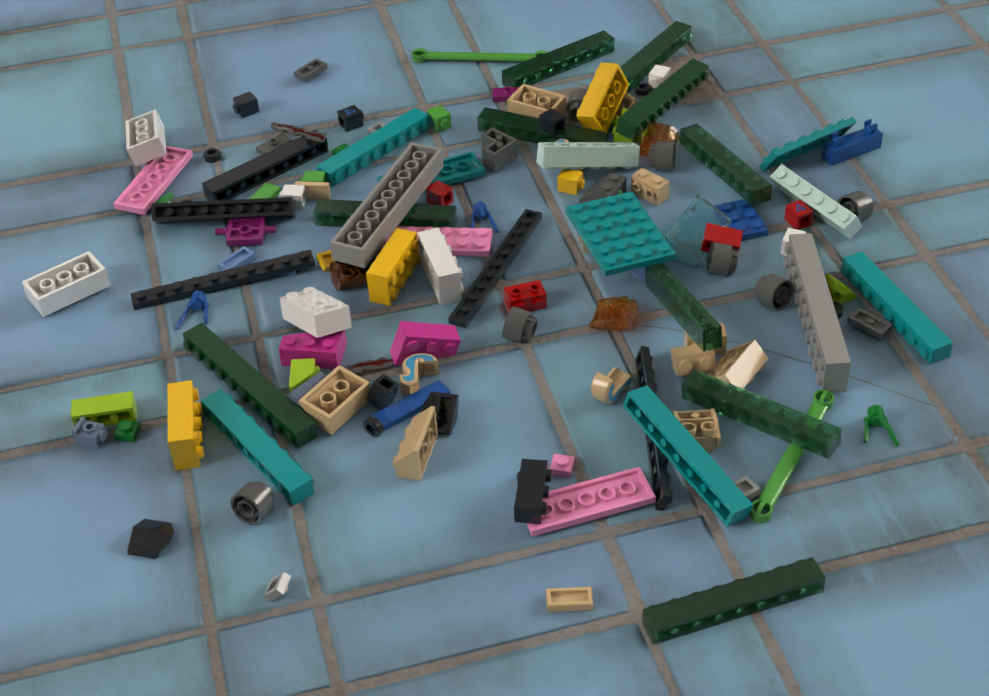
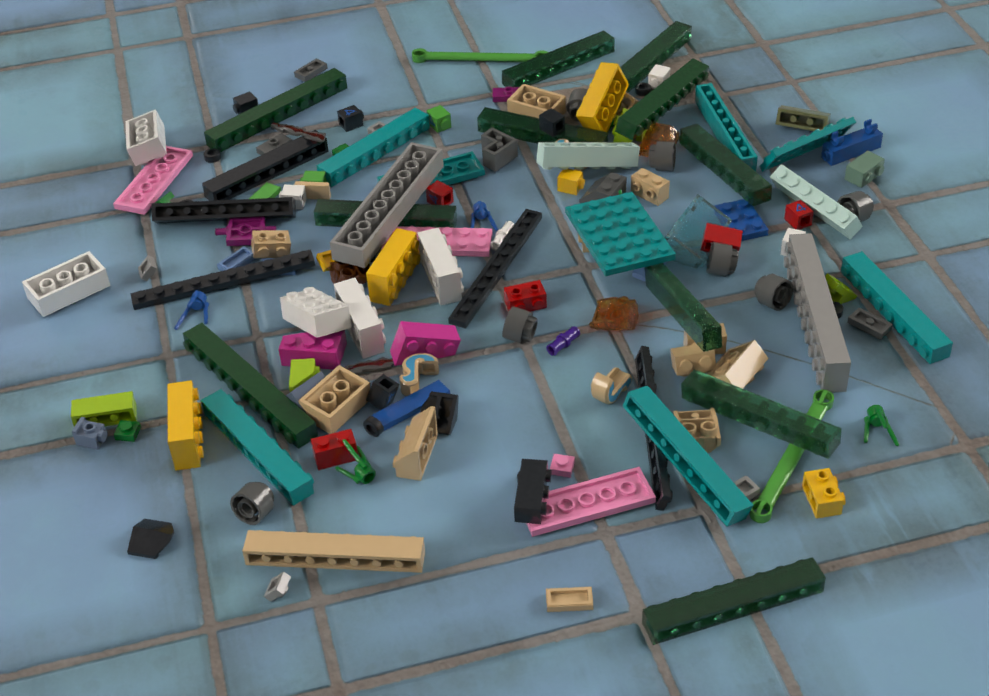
none -> light grey plate [138,255,157,281]
none -> dark green brick [204,68,347,152]
none -> tan brick [242,530,425,573]
none -> tan brick [251,230,291,258]
none -> red brick [311,429,358,470]
none -> white brick [334,278,386,359]
none -> green plant [335,439,376,484]
none -> white pin [490,221,515,251]
none -> dark purple pin [546,326,580,356]
none -> teal brick [695,83,758,176]
none -> olive brick [775,105,831,131]
none -> yellow brick [802,468,846,519]
none -> sand green brick [845,151,885,188]

